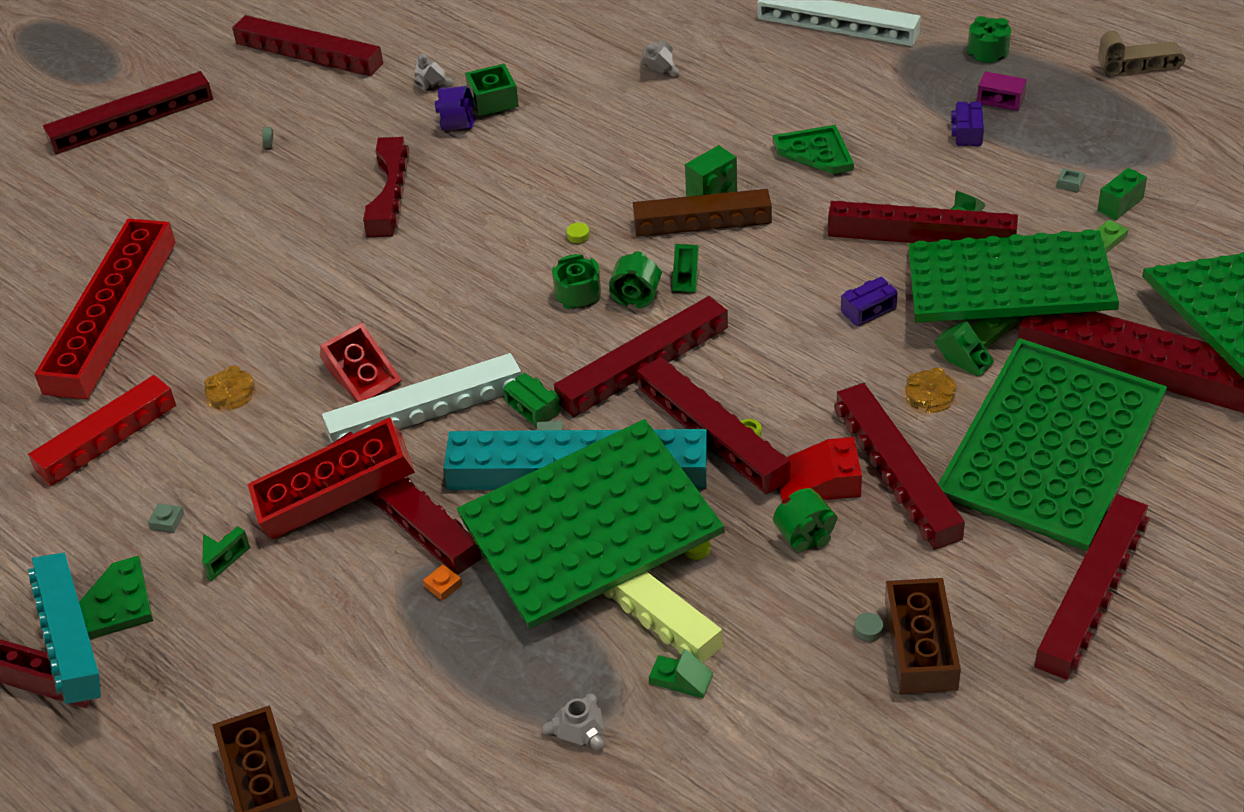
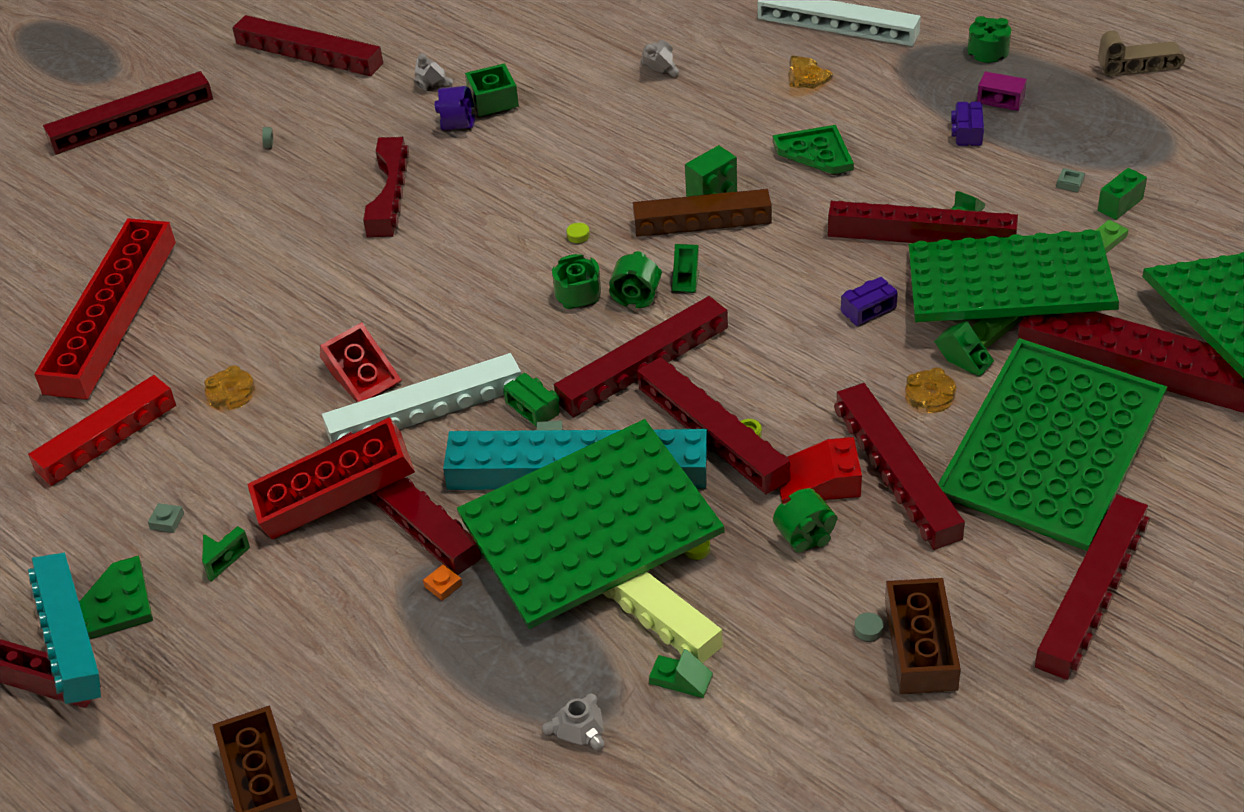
none -> clear yellow plate [788,55,833,89]

